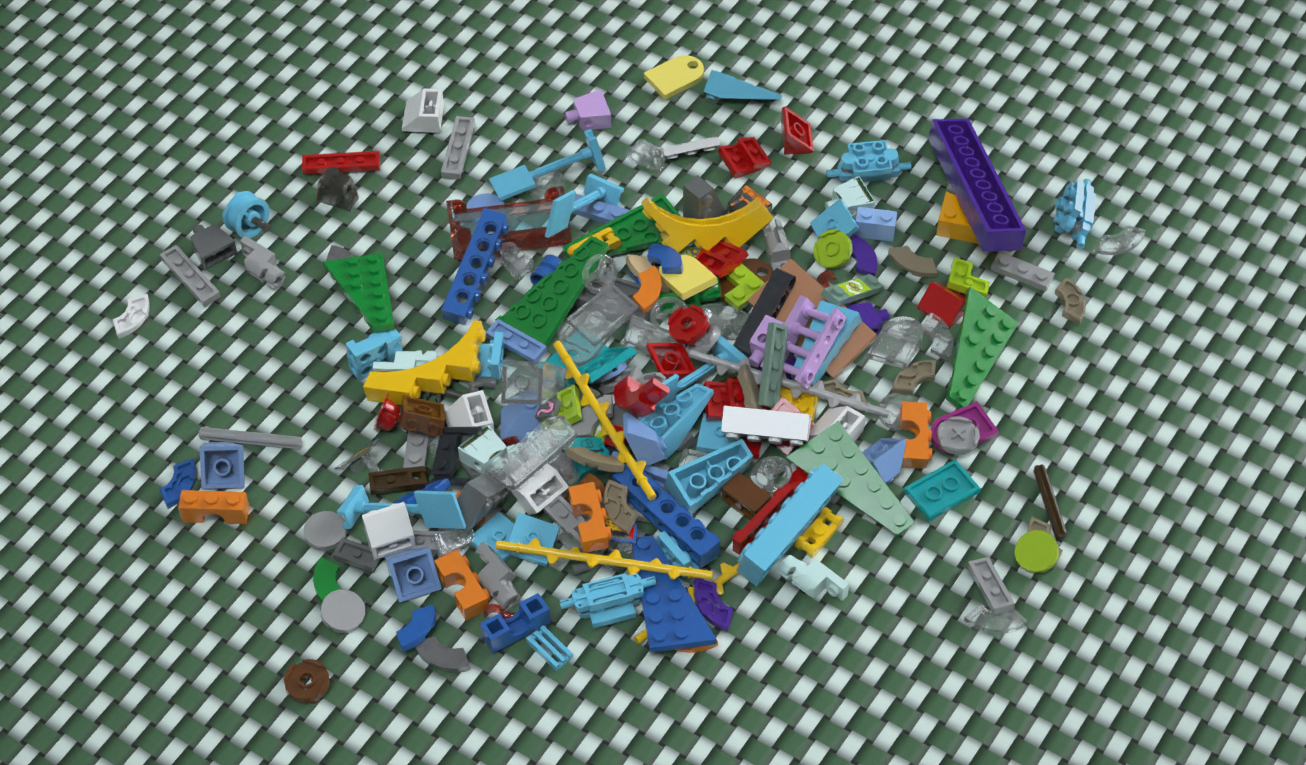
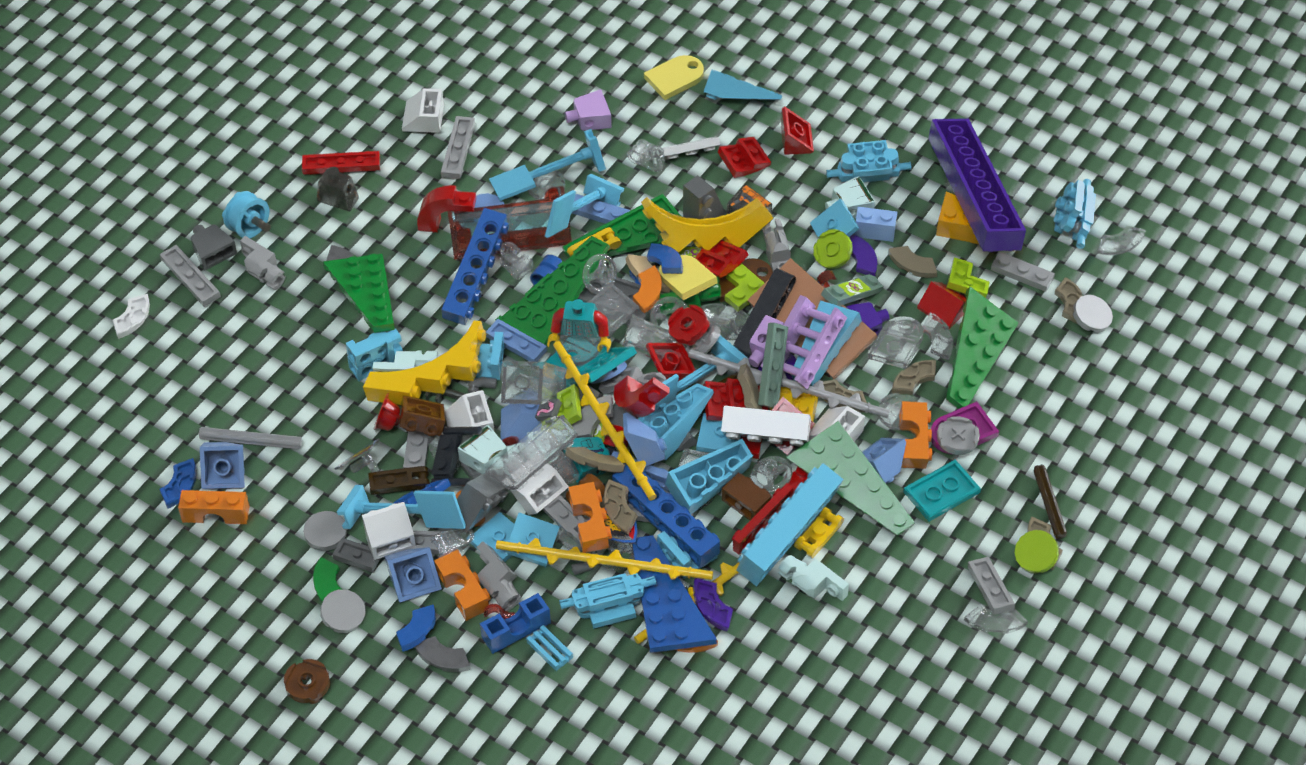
none -> red arch [417,185,477,232]
none -> torso [547,299,612,352]
none -> tile [1073,295,1113,333]

